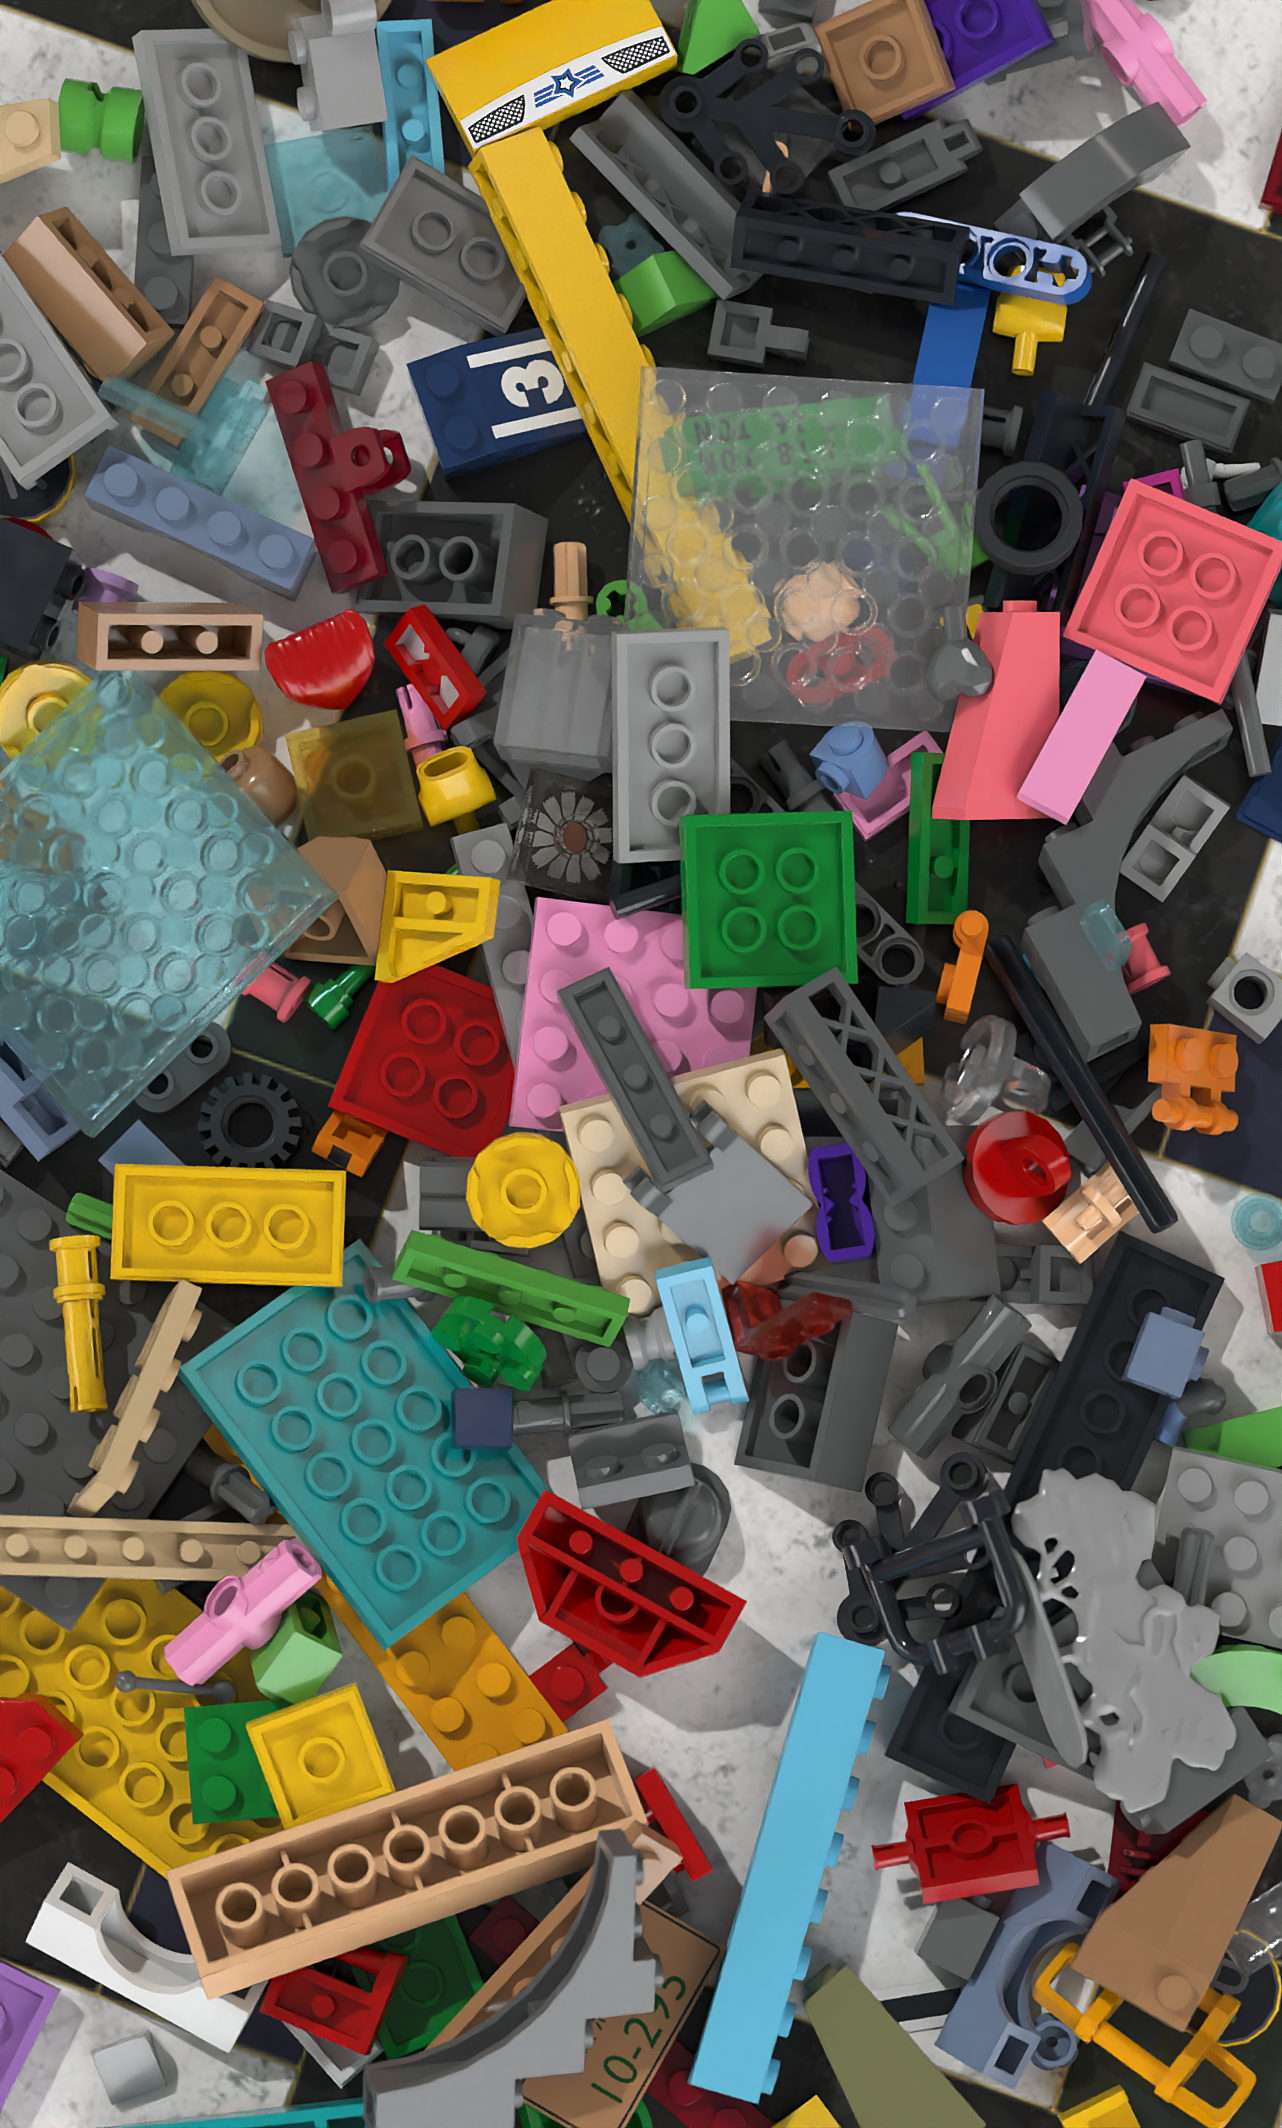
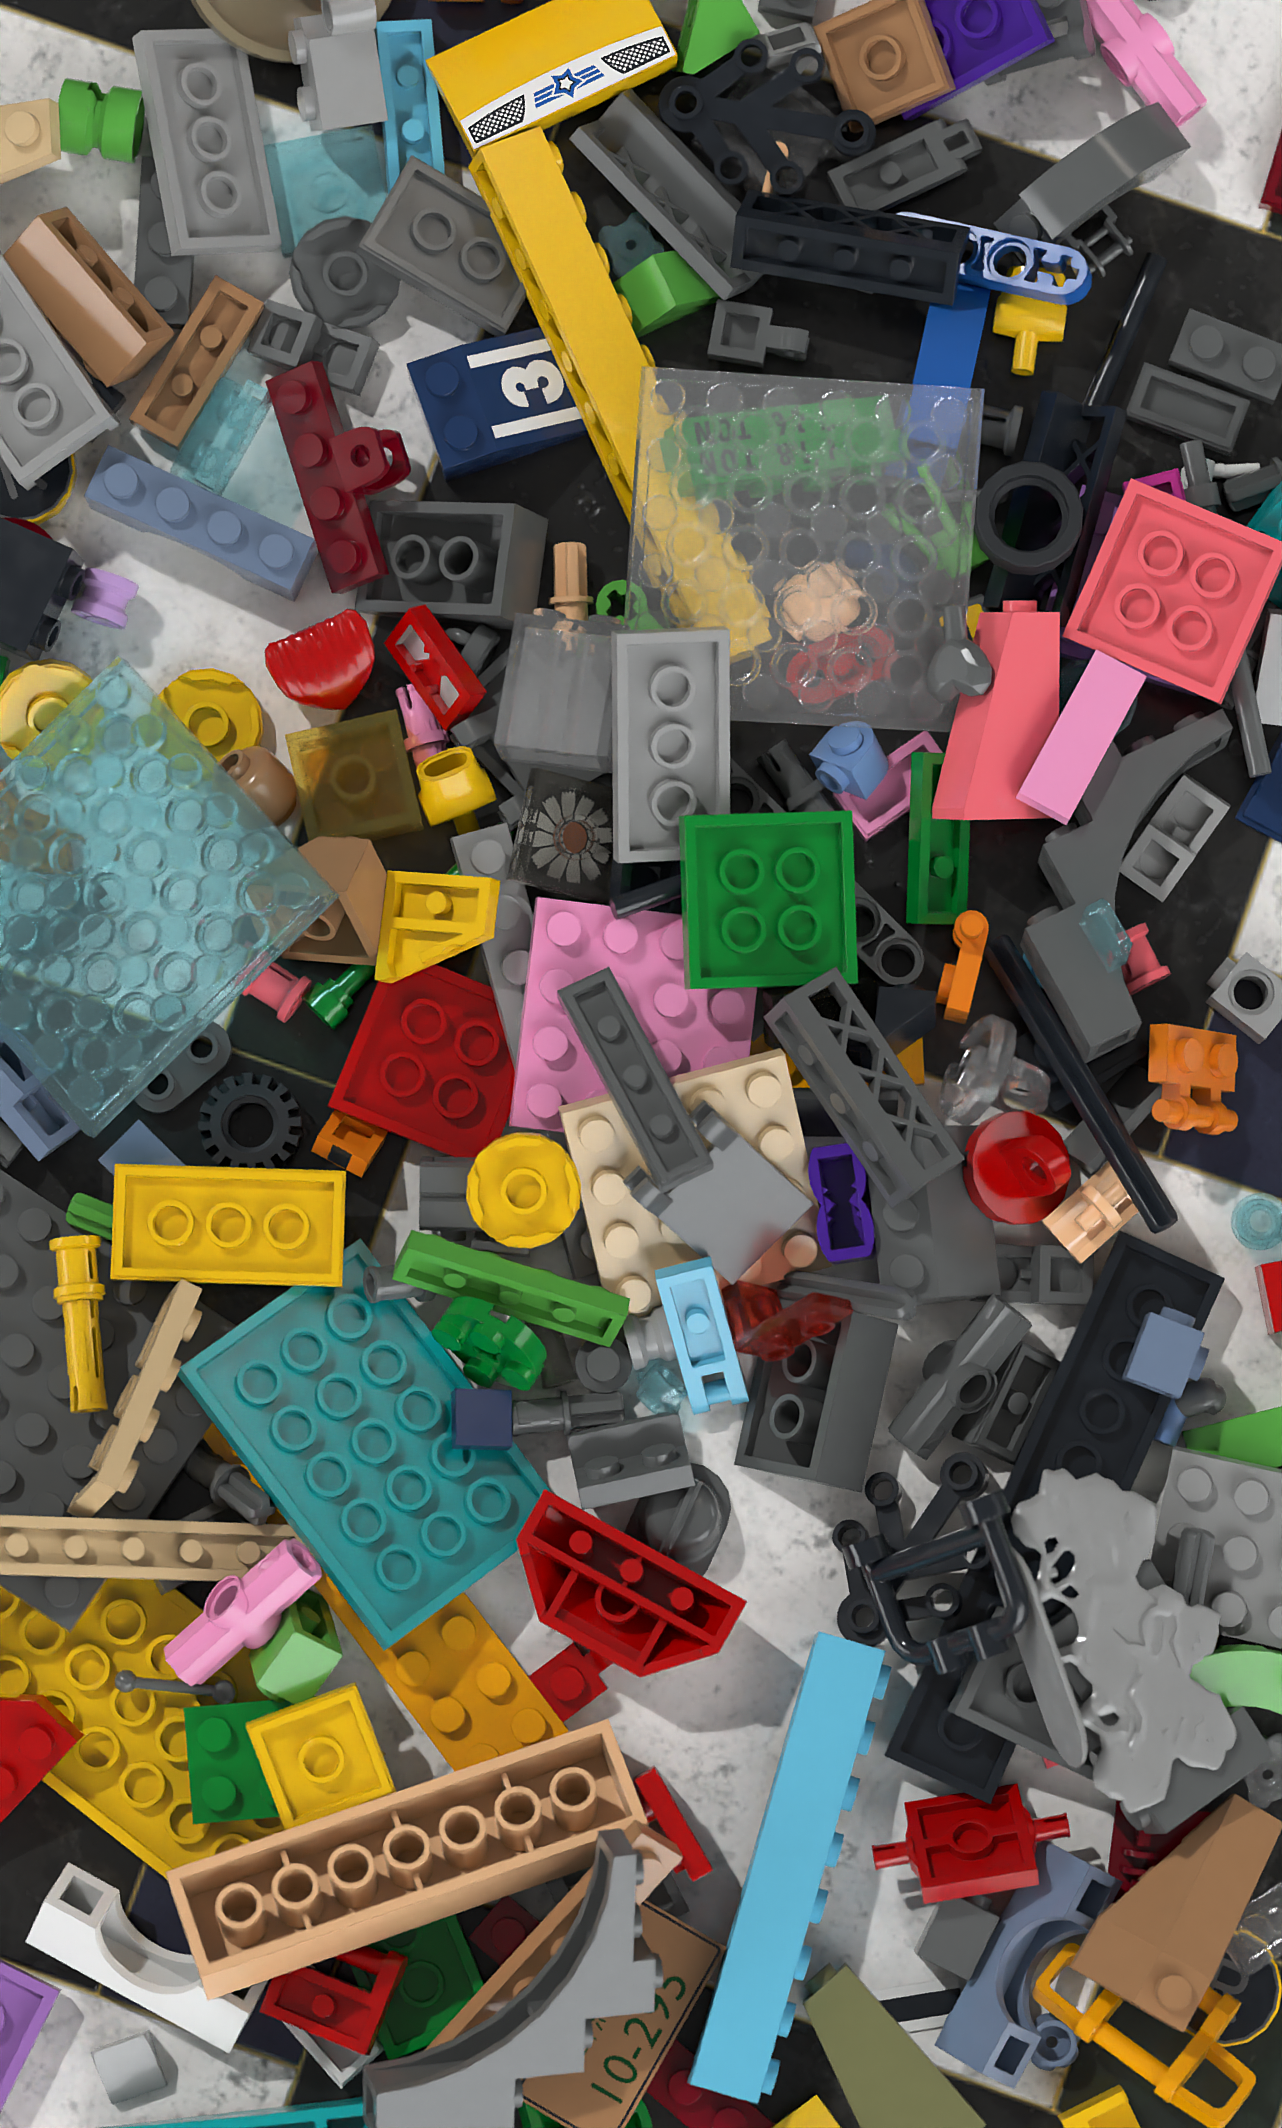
medium nougat brick [76,602,263,671] -> none
clear light blue tile [97,372,209,446] -> none

